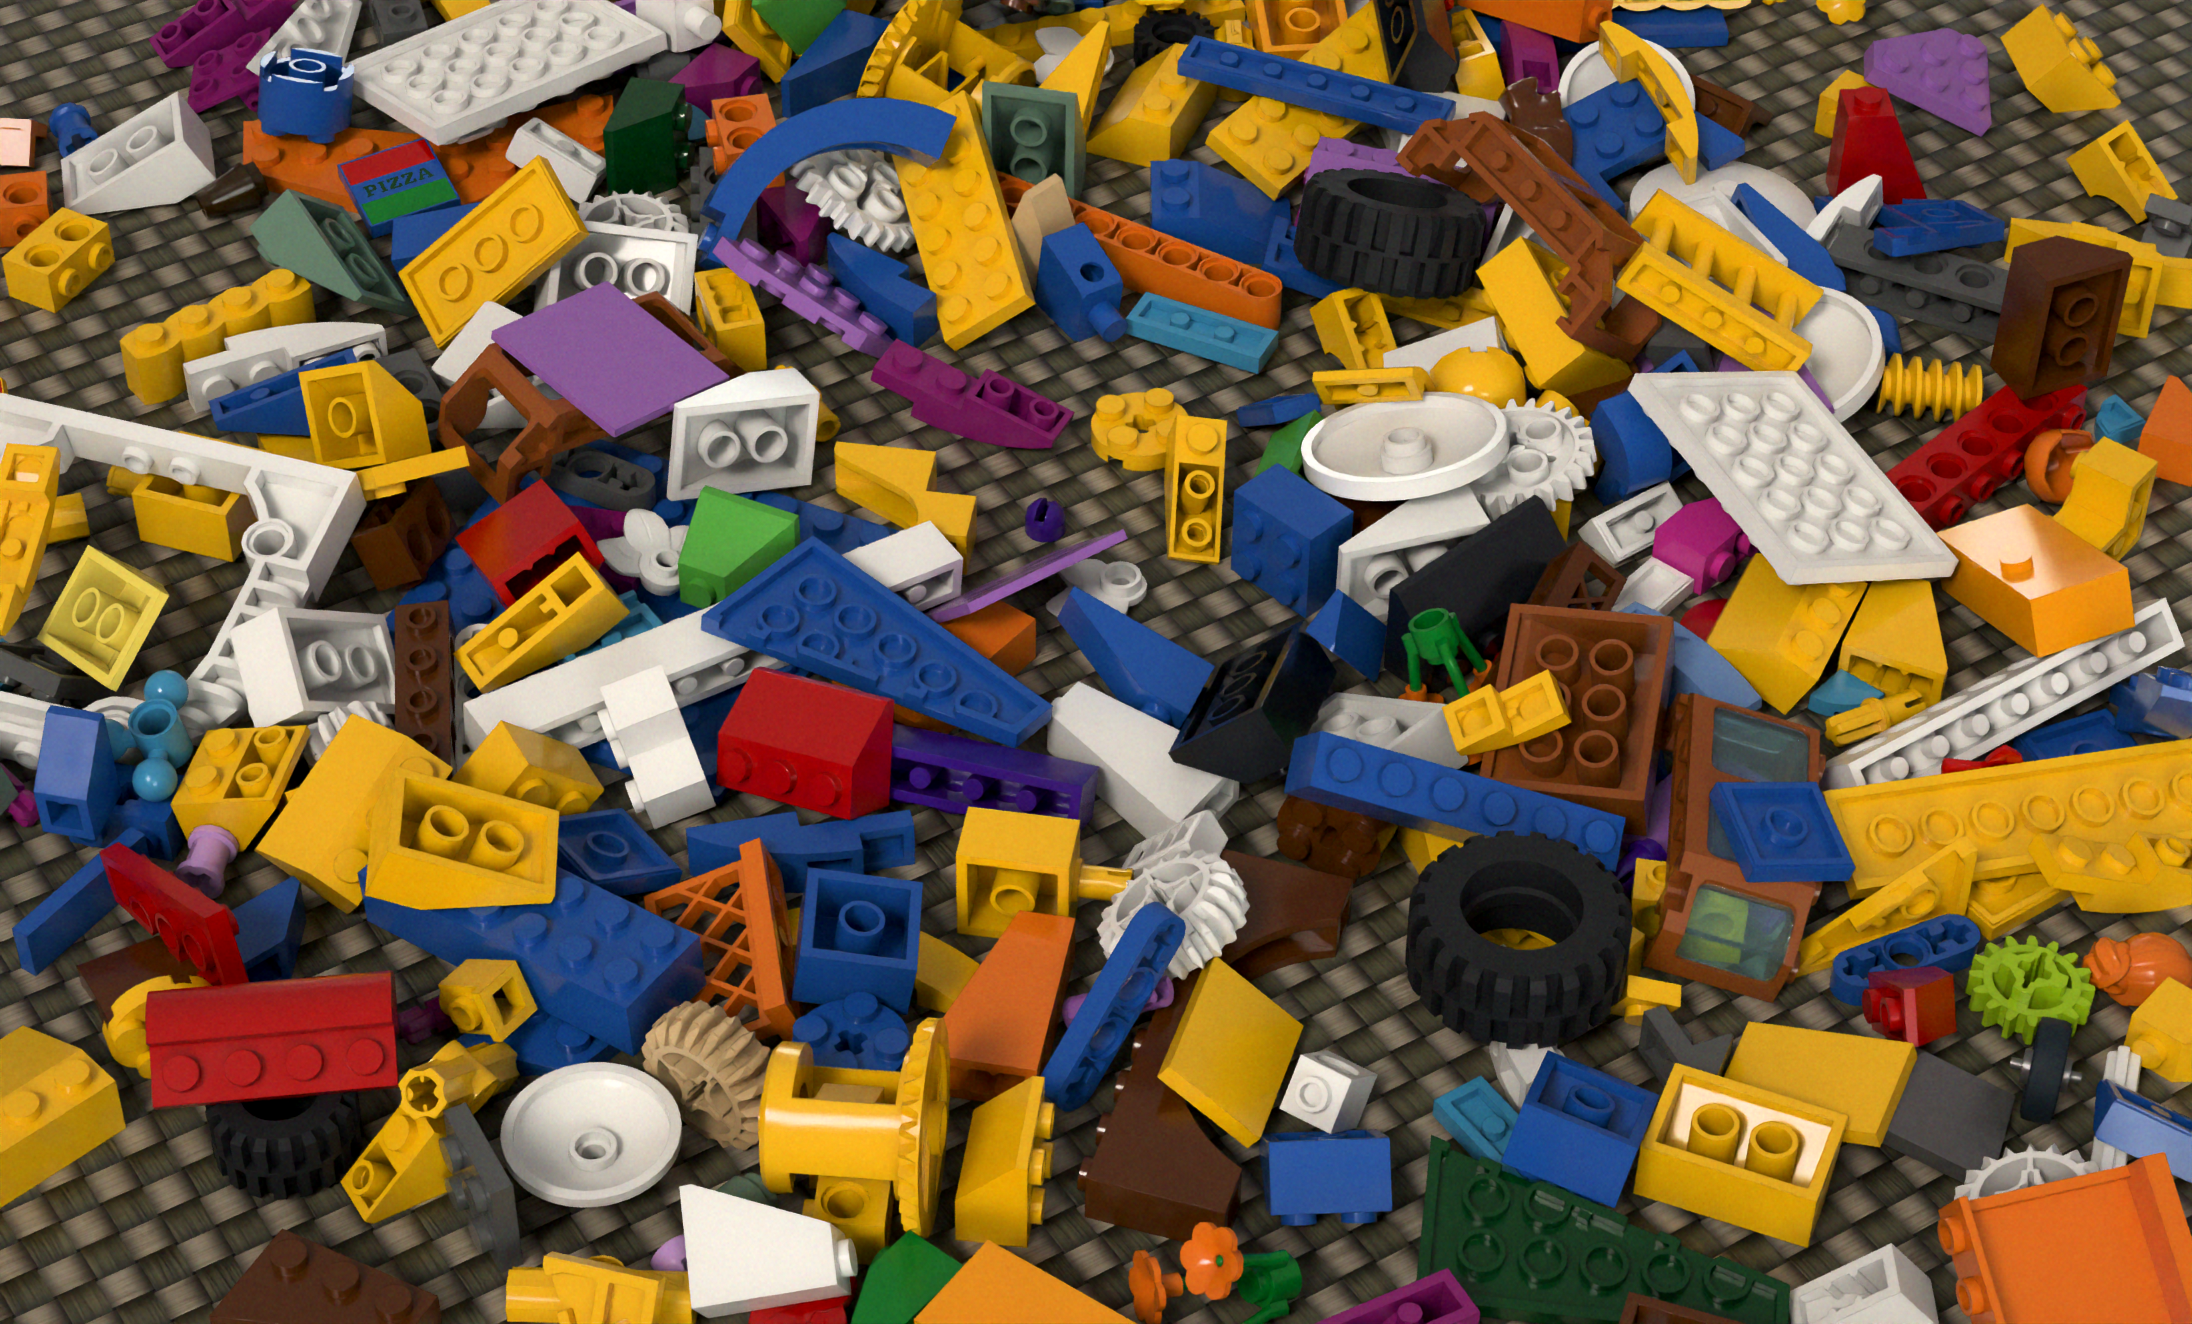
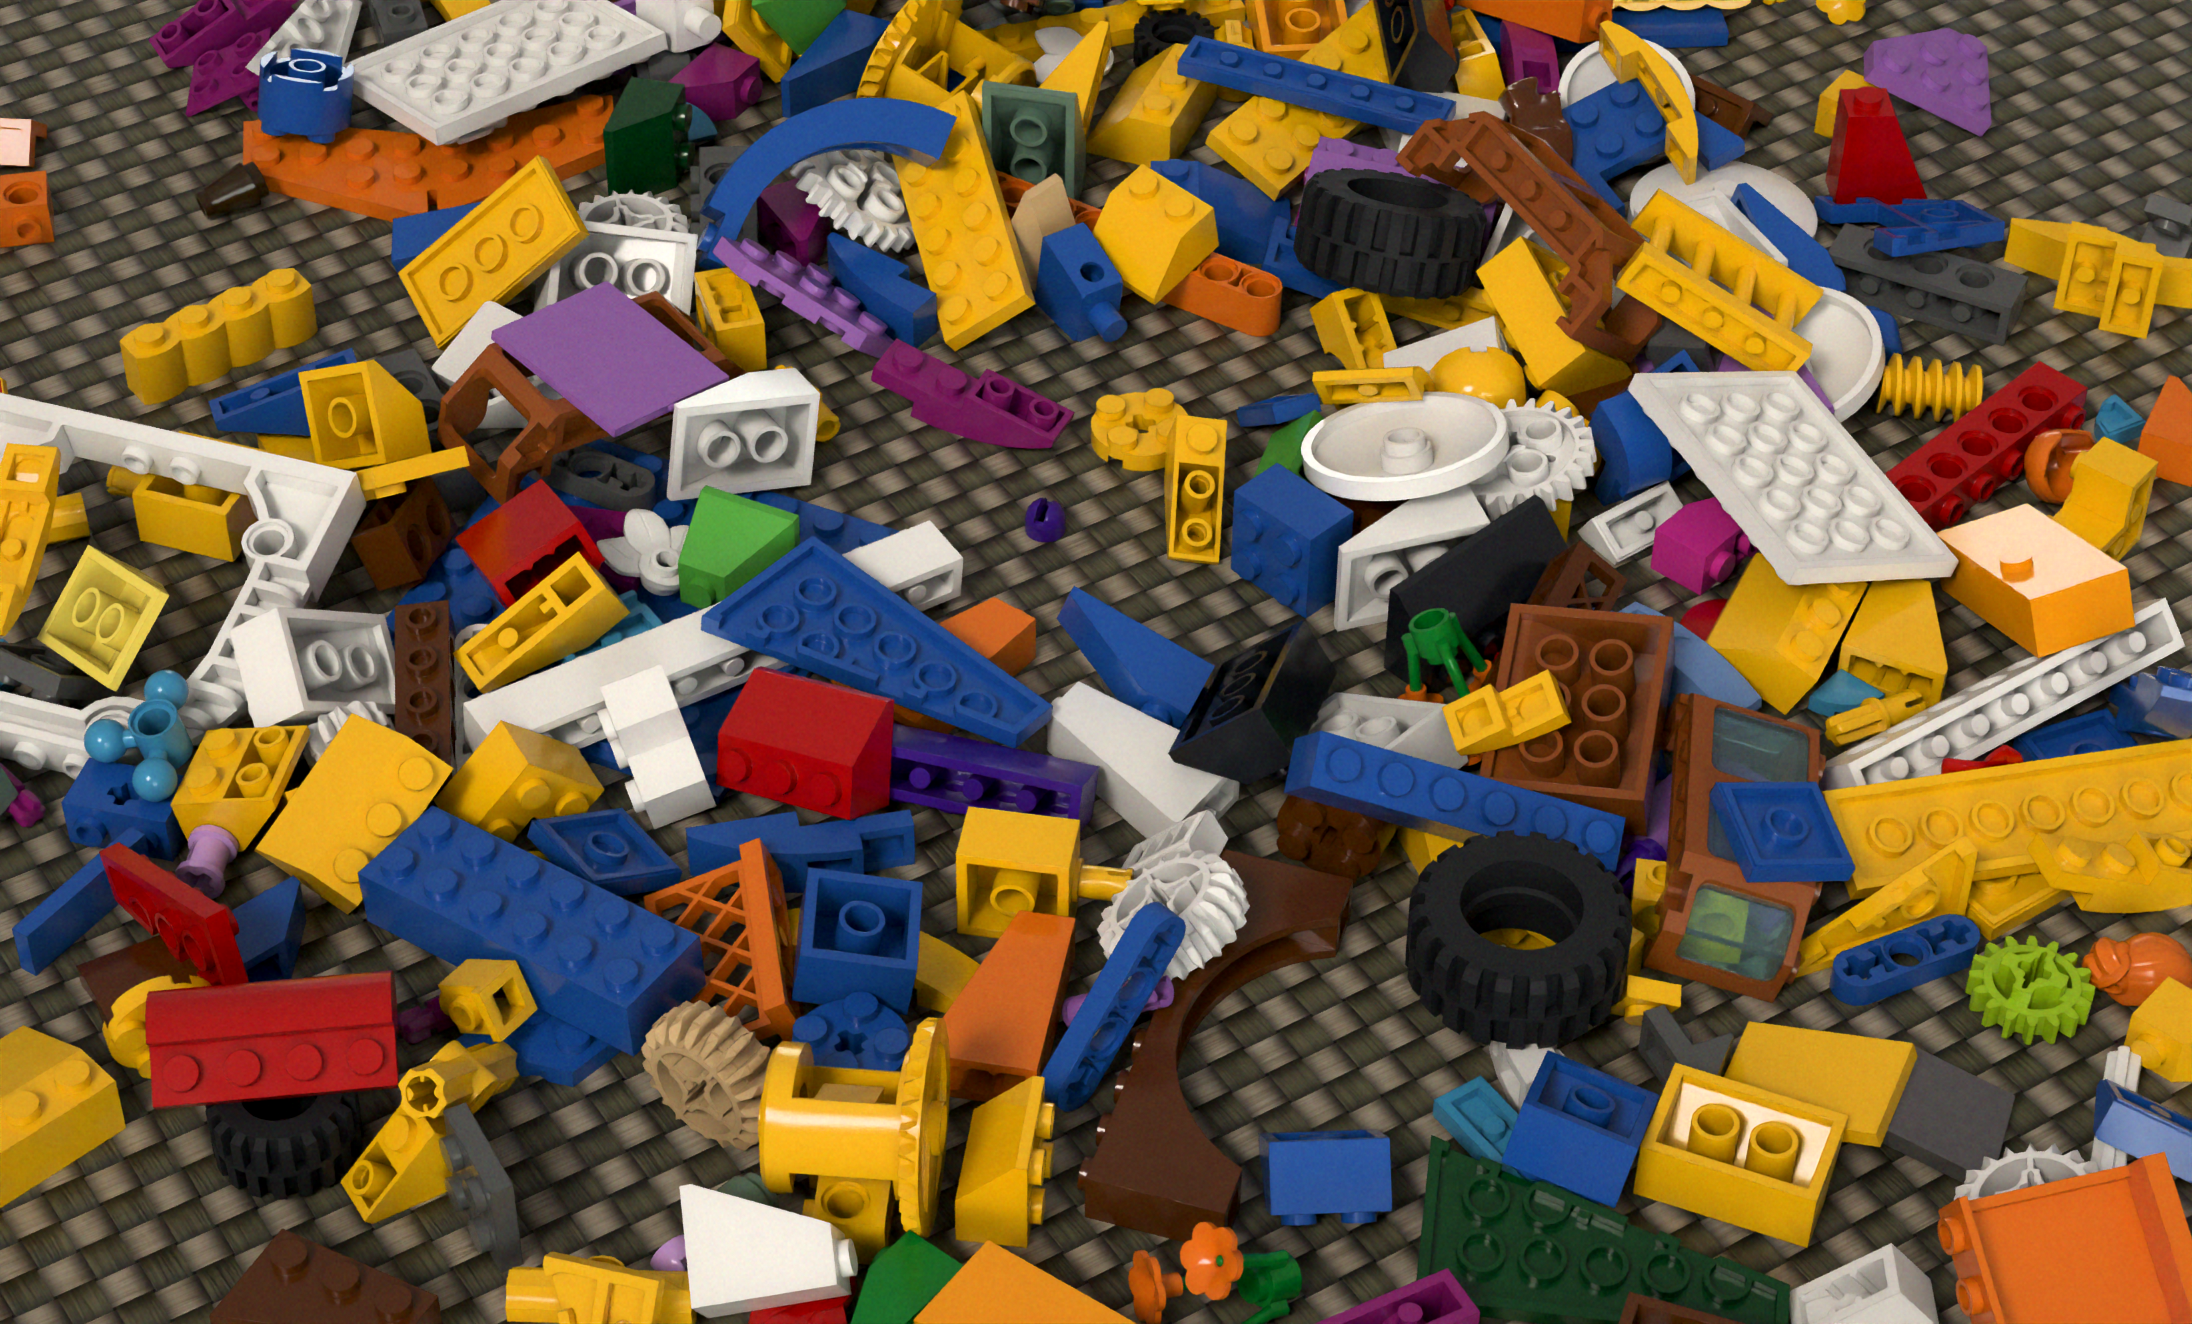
yellow brick [1,207,115,313] -> none
blue slope [33,705,122,840] -> none
blue bush [48,102,99,158] -> none
white slope [61,91,216,215] -> none
white slope [183,322,388,413] -> none
sand green slope [249,188,416,318] -> none
tile [337,137,461,239] -> none
yellow slope [365,766,559,910] -> none
white dish [500,1062,682,1208] -> none
white slope [505,117,607,204] -> none
orange brick [705,93,785,188] -> none
yellow arch [834,441,977,575] -> none
medium lavender piece [923,529,1128,624] -> none
white plate [1046,559,1147,617] -> none
dark azure plate [1125,292,1279,374] -> none
yellow tile [1157,957,1304,1148] -> none
white brick [1279,1050,1378,1134] -> none
blue slope [1305,589,1387,683] -> none
white tile [1612,557,1695,616] -> none
white slope [1805,174,1883,250] -> none
red slope [1862,966,1957,1047] -> none
reddish brown slope [1990,235,2133,401] -> none
yellow slope [2000,3,2122,113] -> none
black wheel [2009,1017,2082,1124] -> none
yellow arch [2066,119,2178,224] -> none
none -> yellow slope [1092,164,1219,305]

